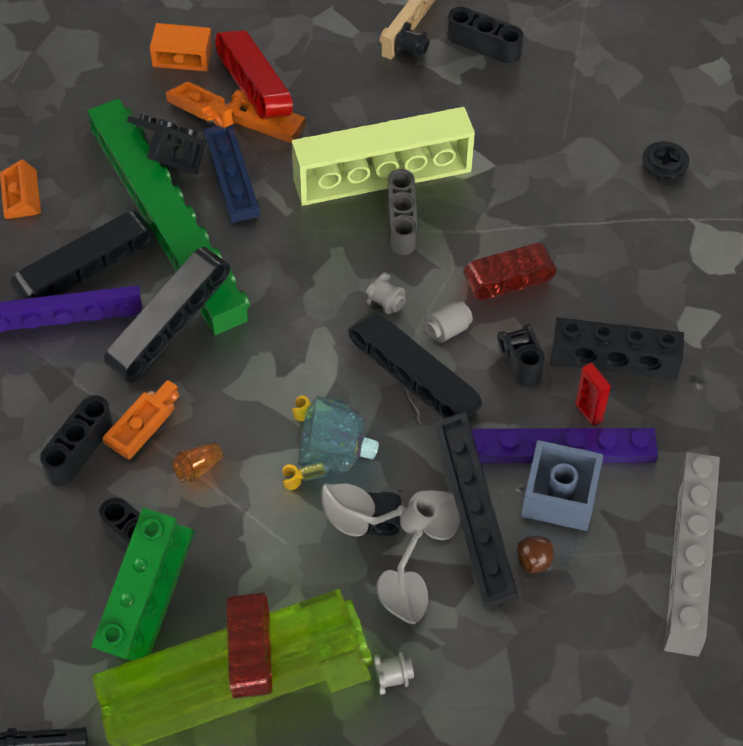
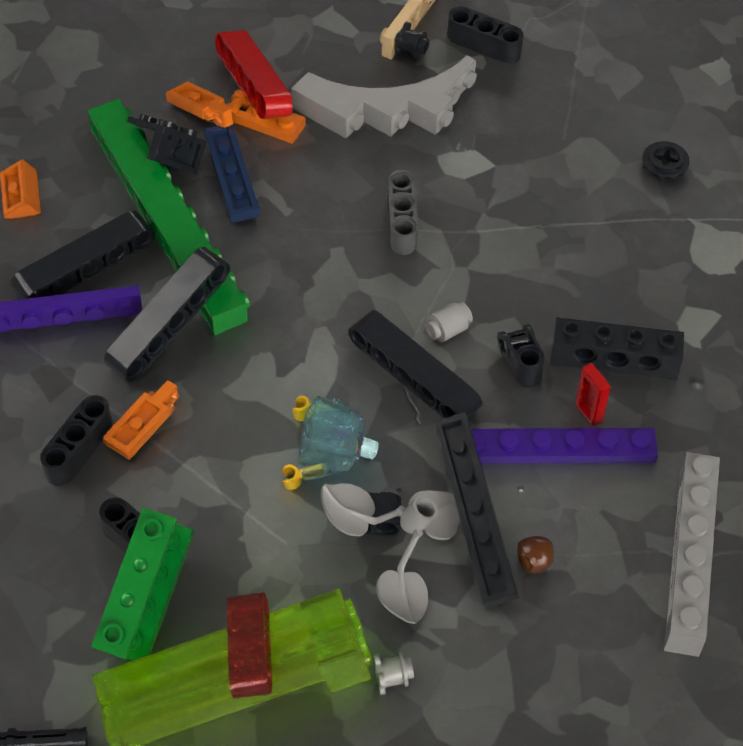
orange brick [150,23,213,72] -> none
clear orange cone [172,442,223,483] -> none
yellowish green brick [292,107,475,206] -> none
light grey brick [366,272,406,314] -> none
clear red beam [463,243,557,300] -> none
sand blue brick [521,440,604,531] -> none
none -> light grey arch [291,55,477,138]

